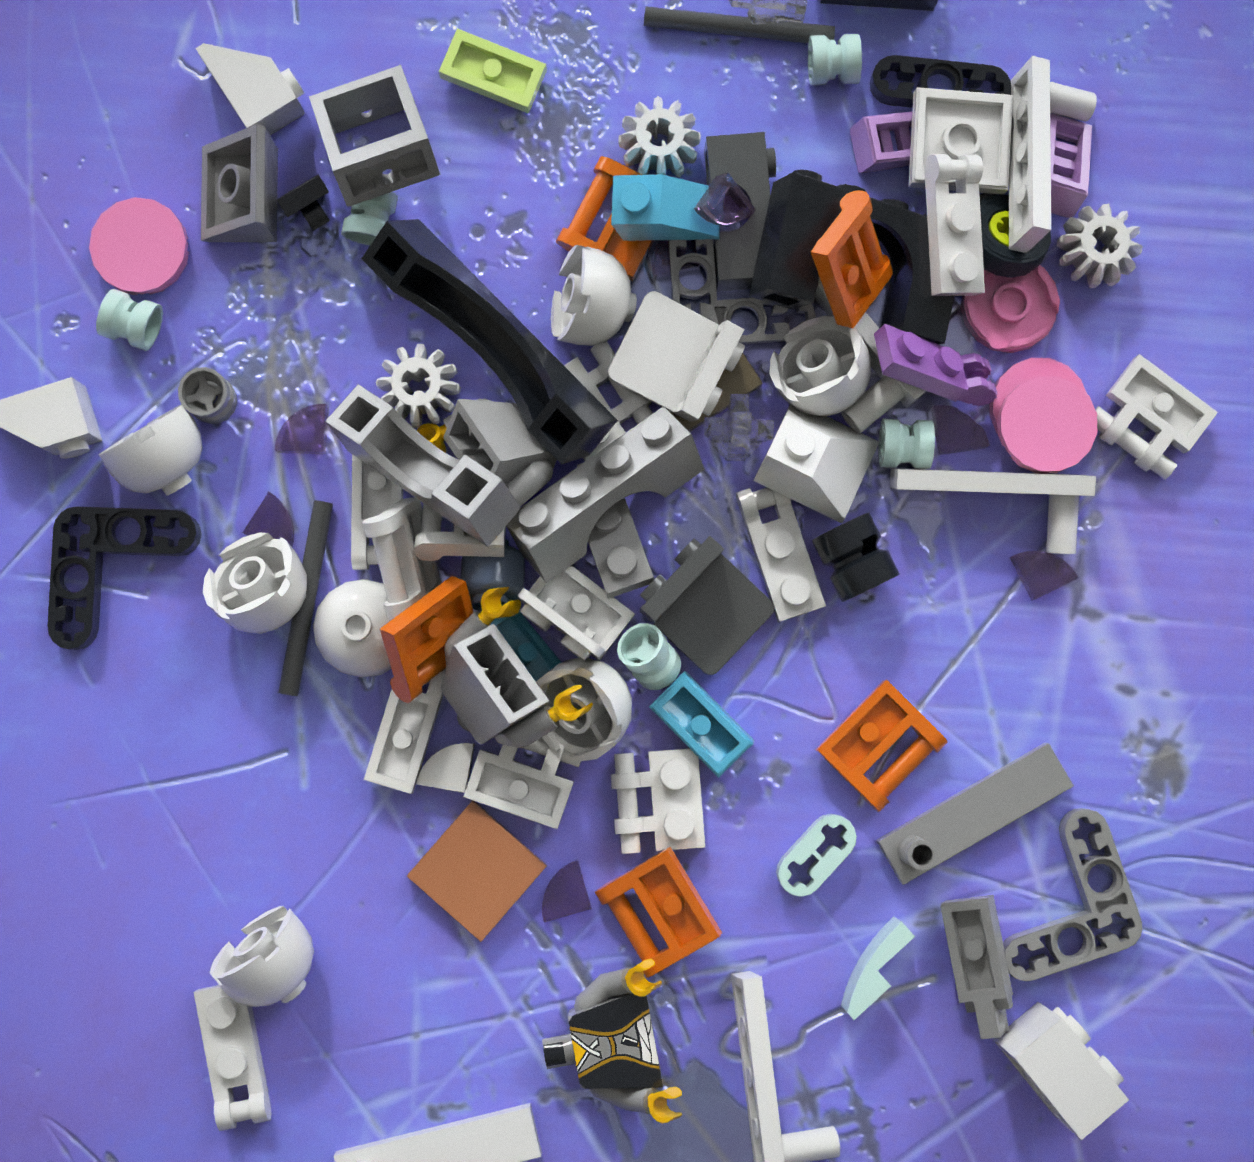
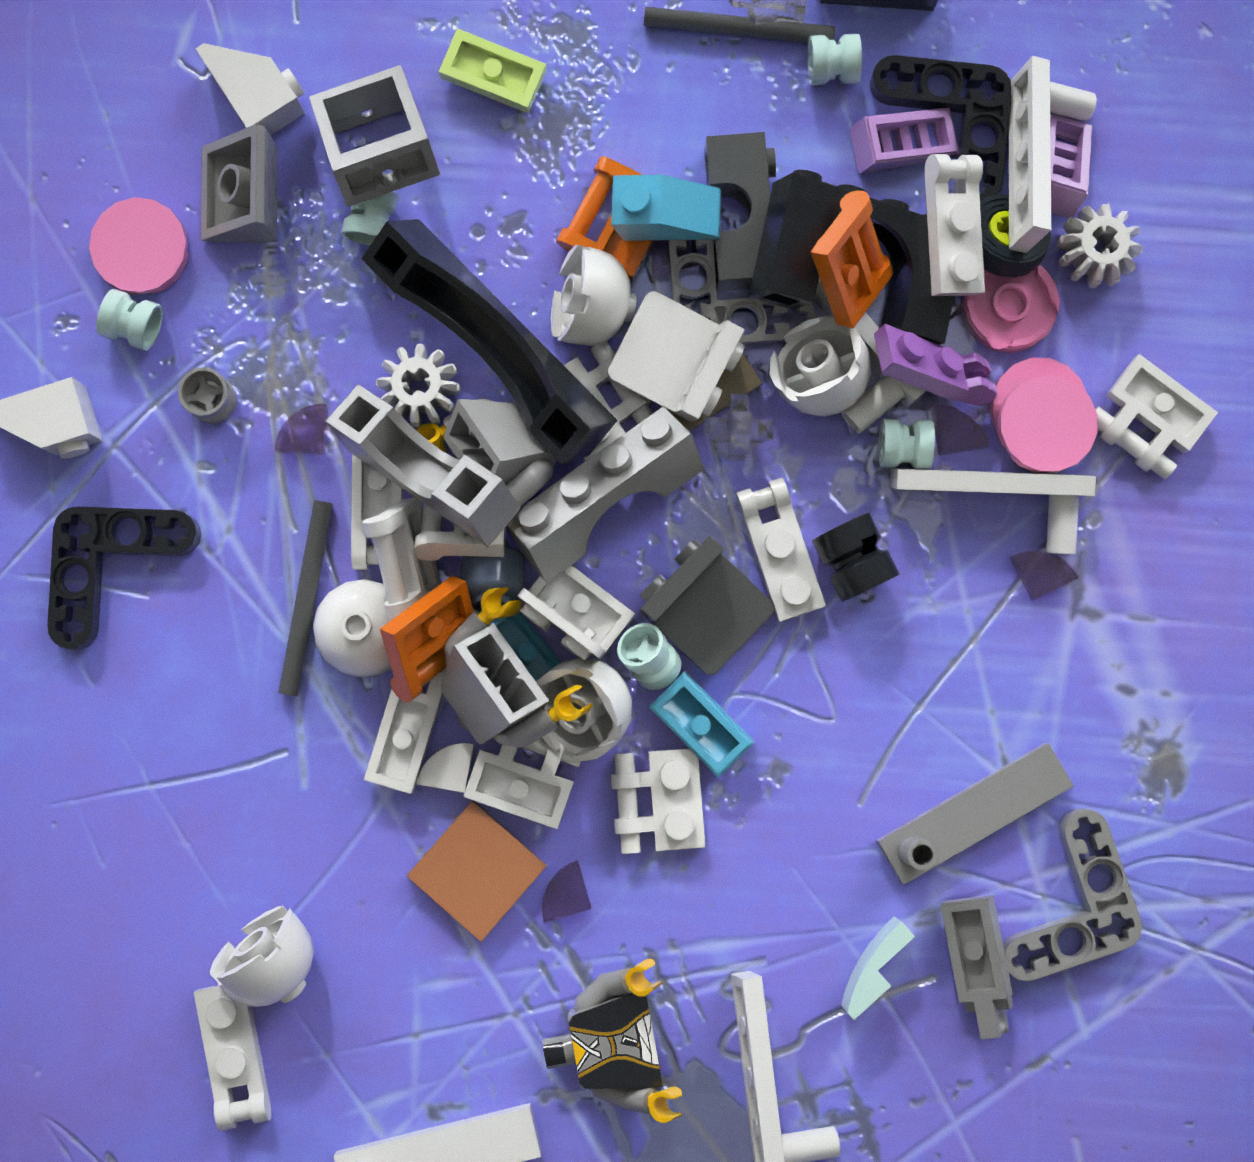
white cylinder [99,404,202,496] -> none
white cylinder [203,532,307,634] -> none
clear purple tile [242,492,294,547] -> none
black tile [276,175,330,231] -> none
light grey hinge [577,463,654,599] -> none
orange plate [595,847,722,978] -> none
white gear [618,96,701,178] -> none
clear purple tile [694,173,756,225] -> none
white slope [753,405,879,523] -> none
light aqua beam [776,814,857,897] -> none
orange plate [815,680,948,812] -> none
white tile [908,87,1013,195] -> none
white brick [993,1002,1129,1140] -> none

